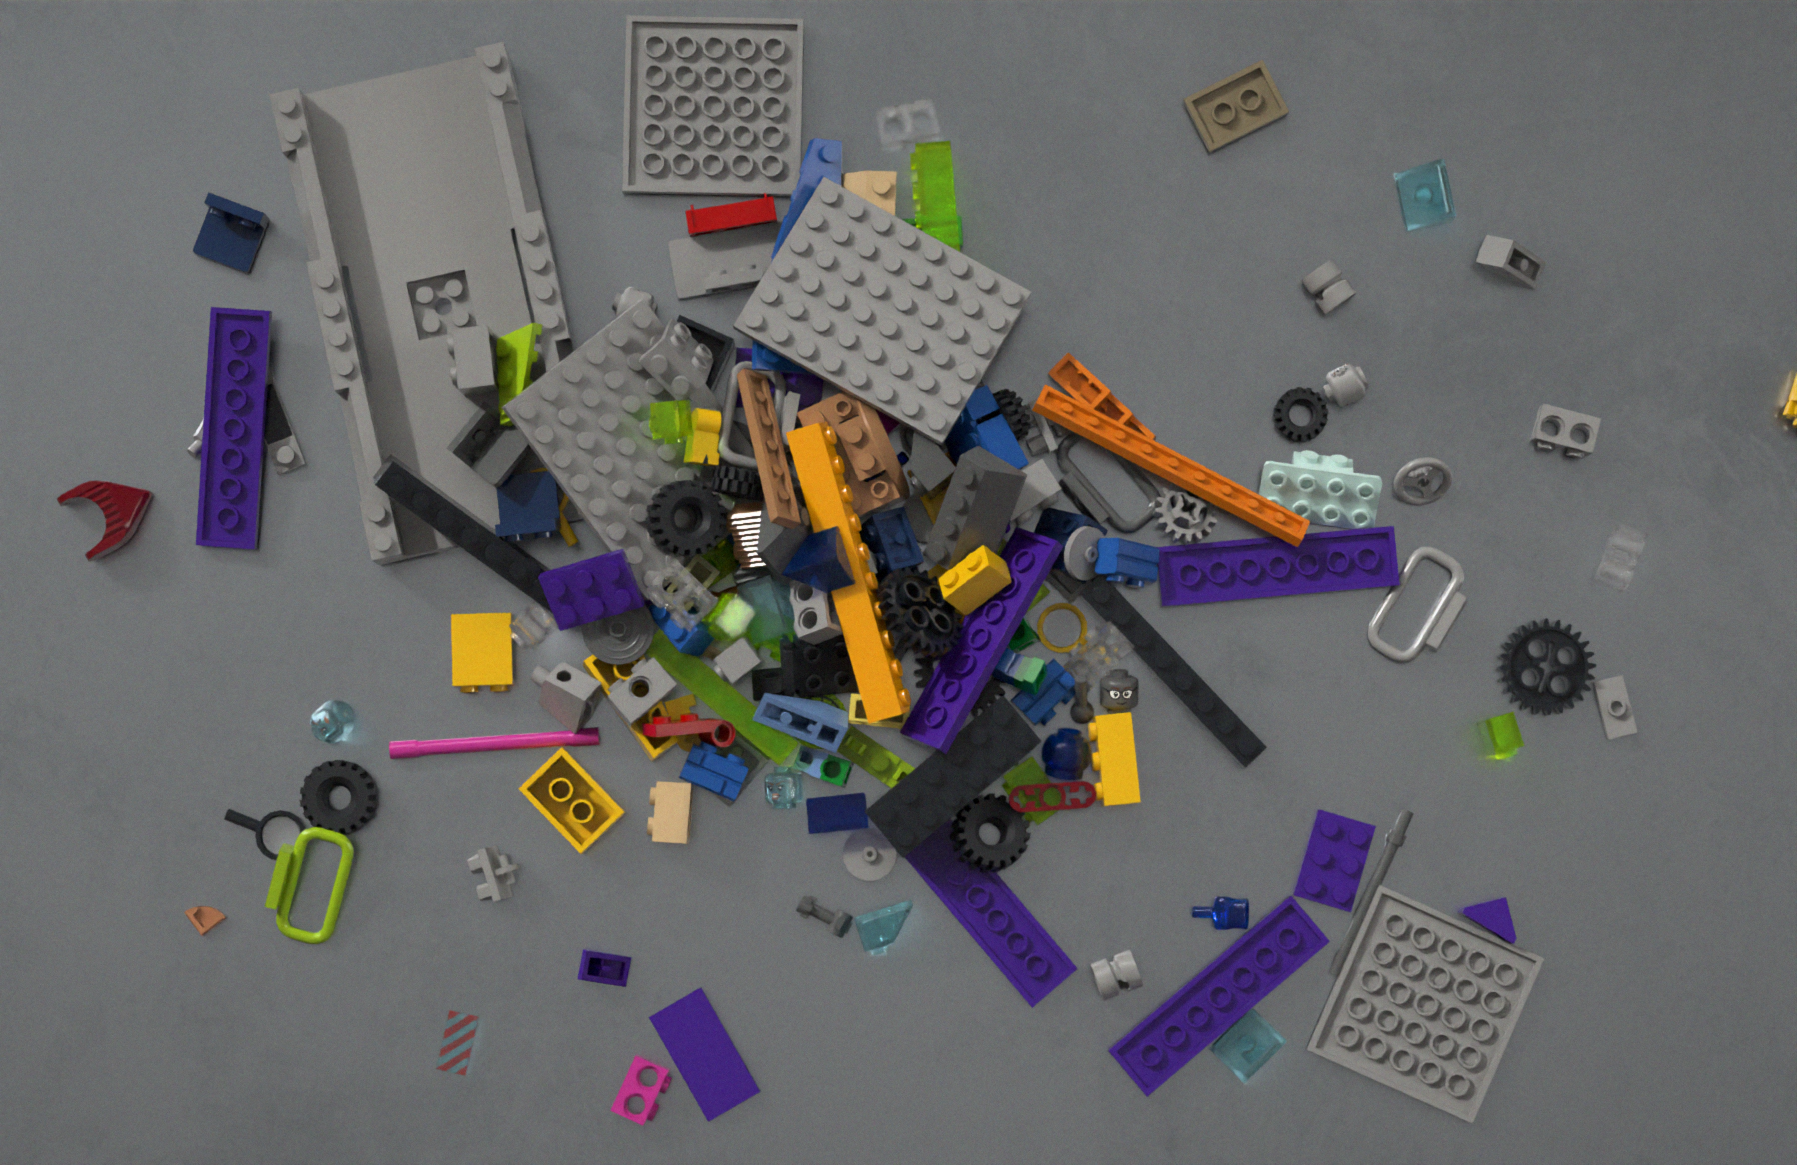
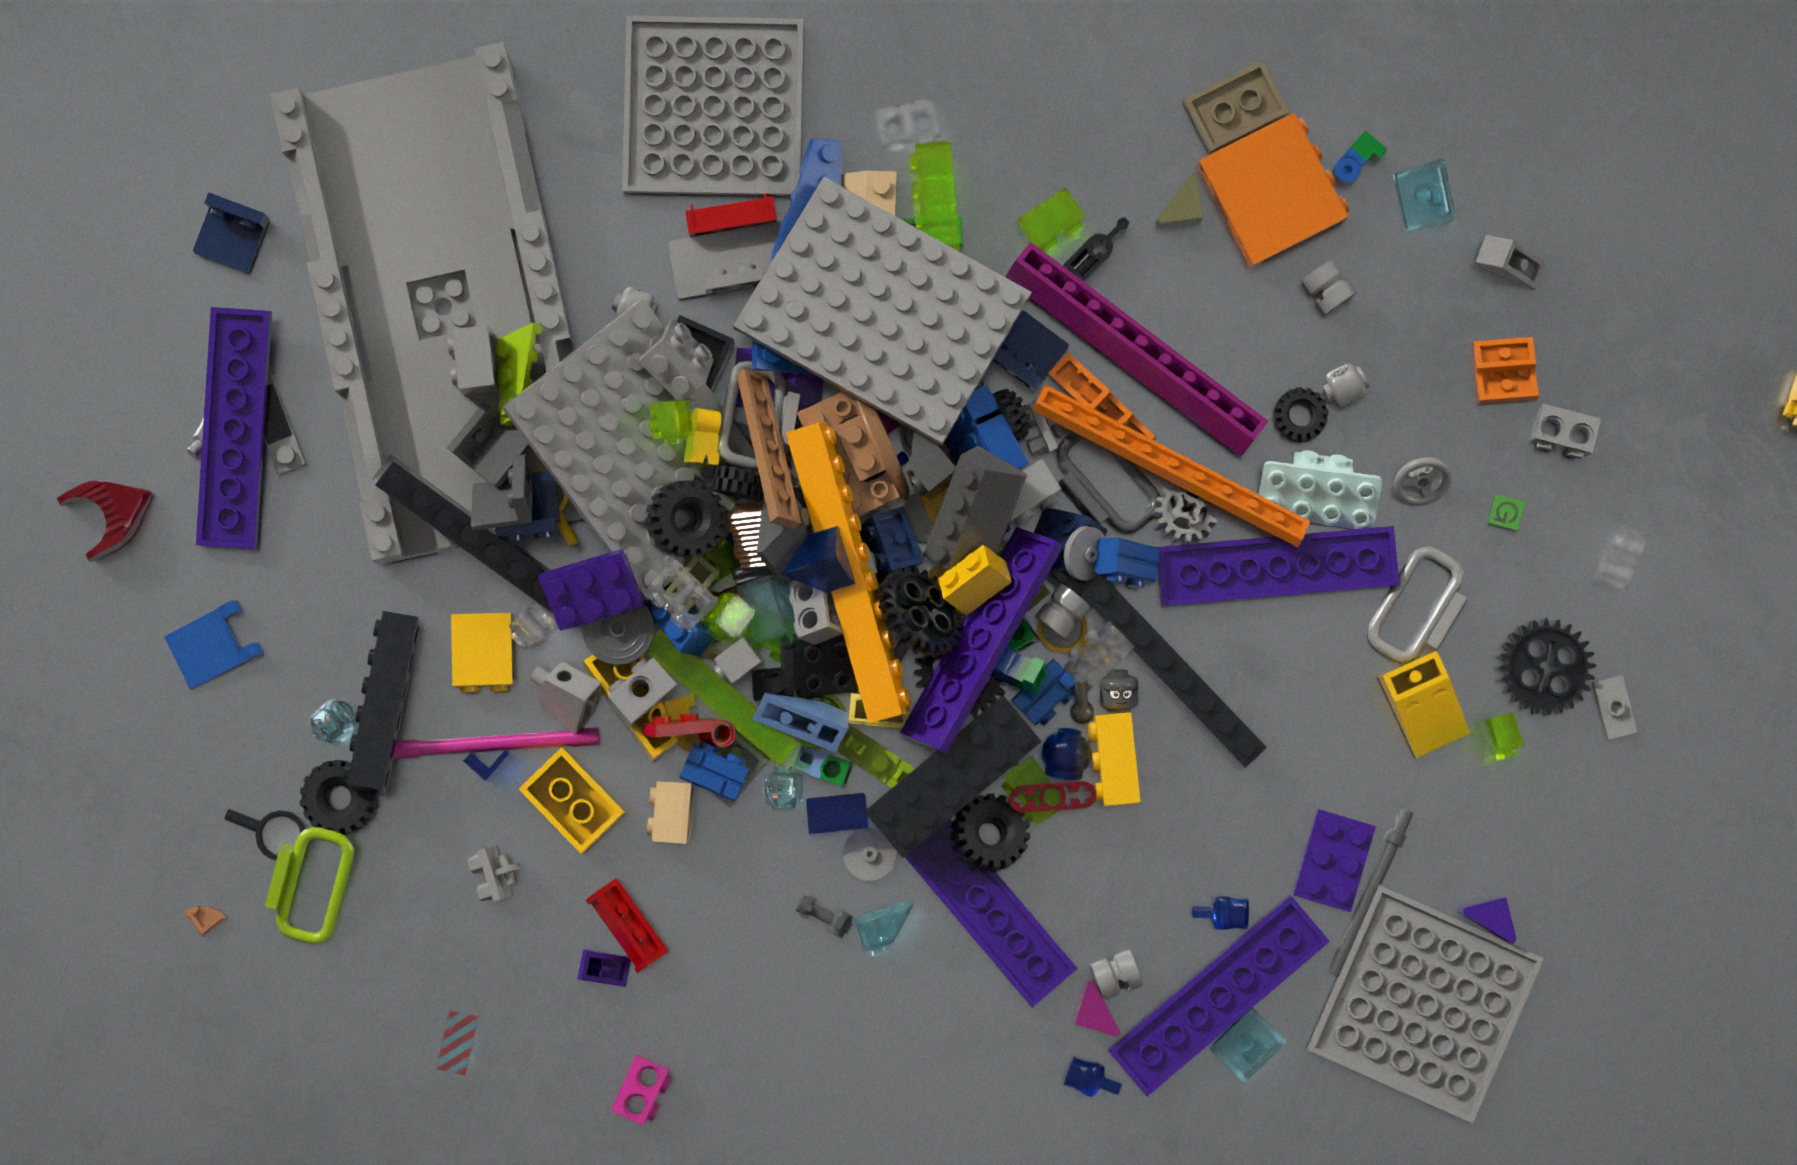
dark purple tile [649,987,761,1122] -> none
none -> blue flag [164,600,263,690]
none -> black brick [343,611,420,796]
none -> clear blue panel [463,750,515,782]
none -> dark grey bracket [471,455,533,531]
none -> red container [585,878,668,973]
none -> dark blue bracket [992,311,1069,392]
none -> magenta brick [1005,242,1268,457]
none -> clear neon green brick [1016,187,1086,253]
none -> light grey wheel [1035,583,1091,640]
none -> black piece [1063,217,1129,283]
none -> clear blue piece [1063,1056,1122,1097]
none -> magenta slope [1074,980,1121,1037]
none -> olive slope [1155,172,1203,227]
none -> orange panel [1197,112,1350,269]
none -> leg [1333,130,1388,186]
none -> yellow slope [1378,651,1471,758]
none -> orange slope [1473,337,1539,405]
none -> bright green tile [1488,494,1525,531]

